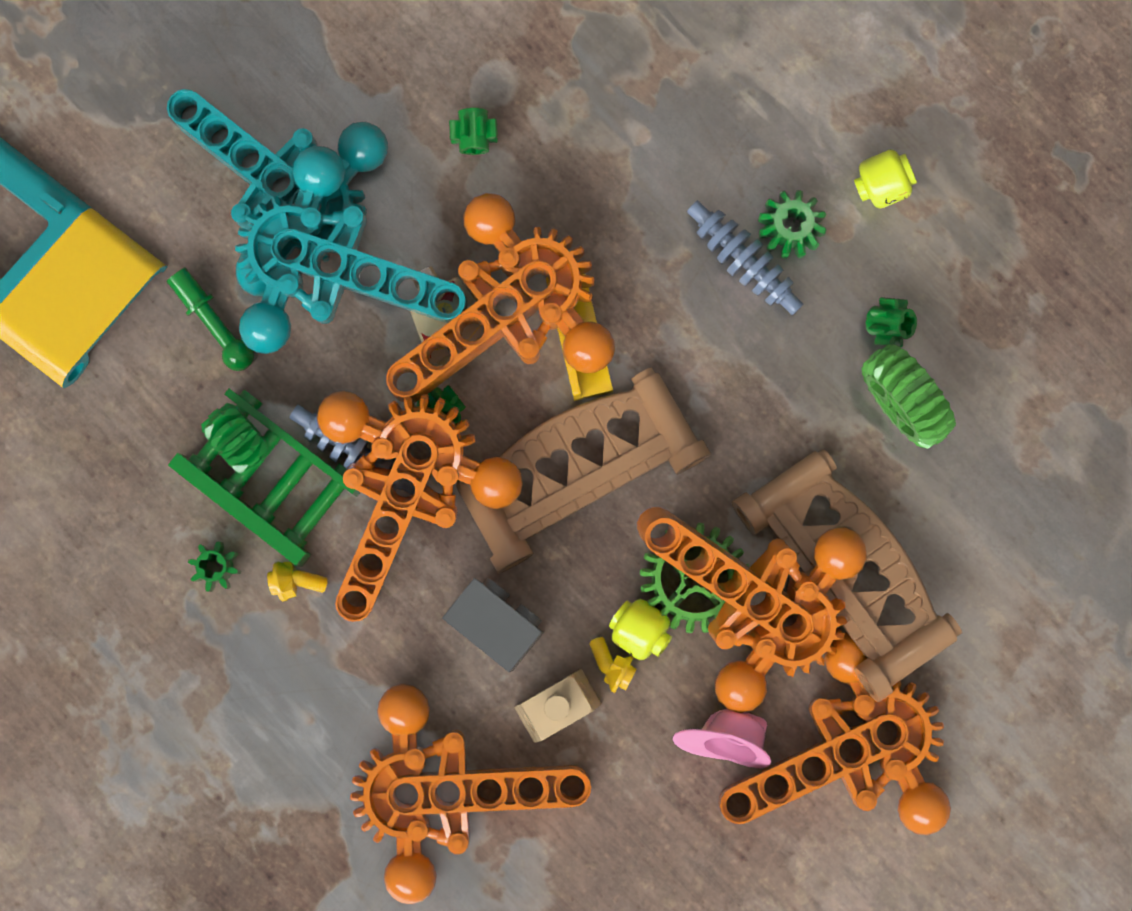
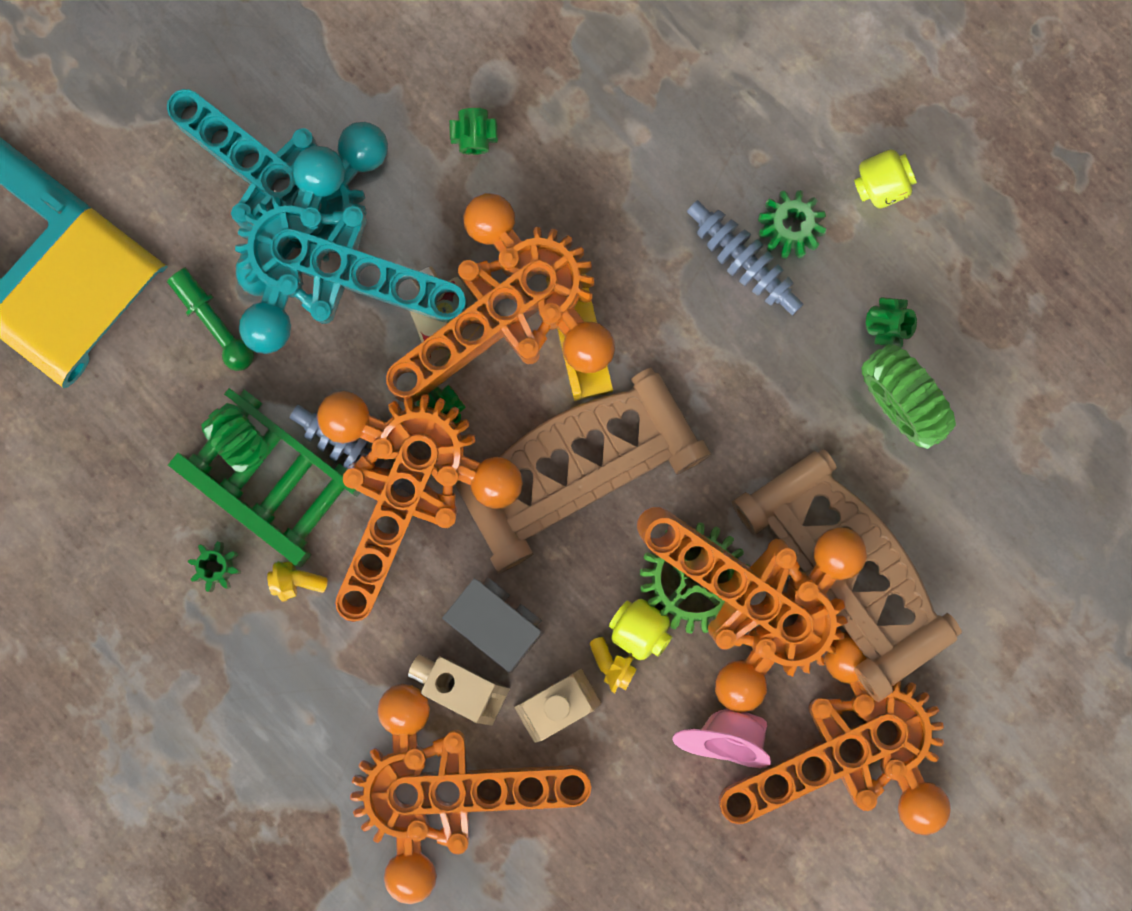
none -> tan torso [408,654,510,726]

